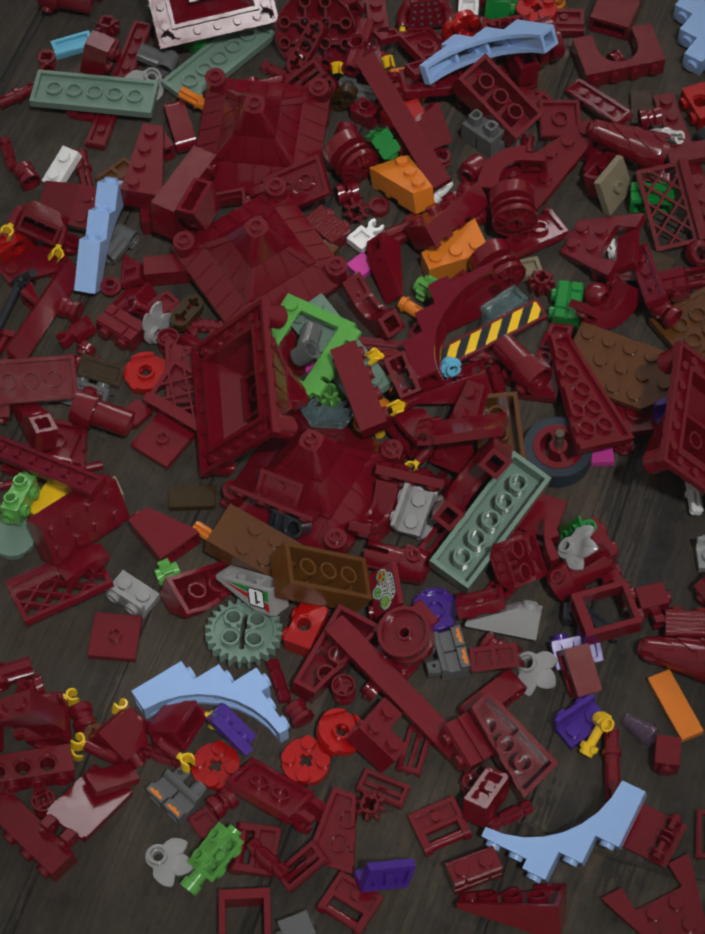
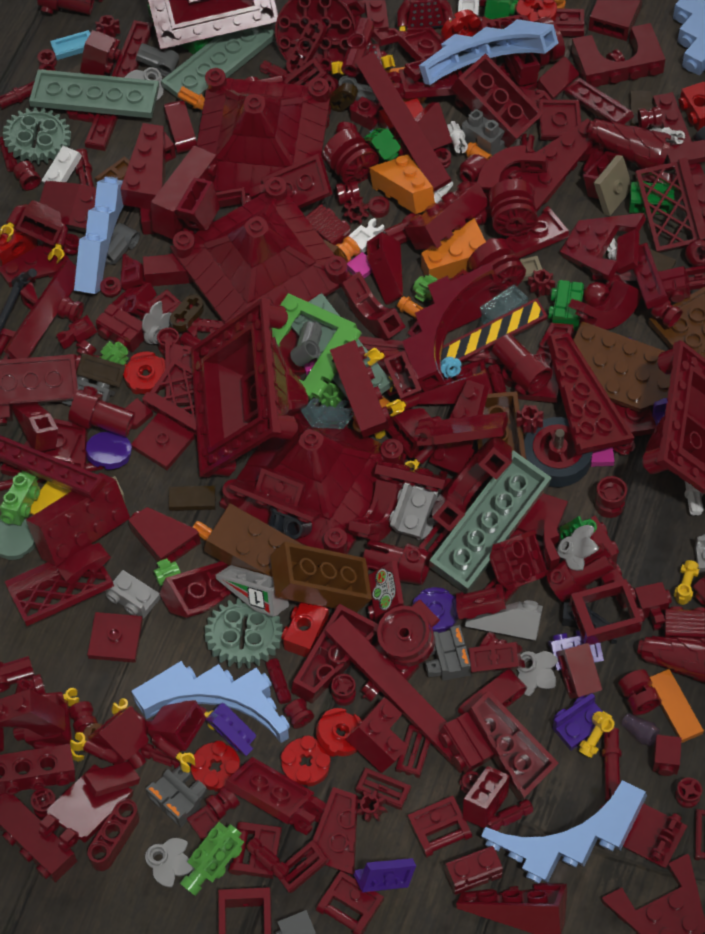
none -> sand green gear [3,107,71,164]
none -> dark purple tile [86,431,132,469]
none -> dark red beam [87,799,140,871]
none -> bright green gear [100,341,129,365]
none -> orange wheel [336,236,361,263]
none -> white axle [447,121,468,153]
none -> orange pin [464,142,492,160]
none -> dark red gear [516,405,544,433]
none -> dark red slope [538,56,580,99]
none -> dark red wheel [594,476,627,518]
none -> dark red wheel [618,669,662,716]
none -> yellow bar [674,560,700,605]
none -> dark red wheel [675,778,702,808]

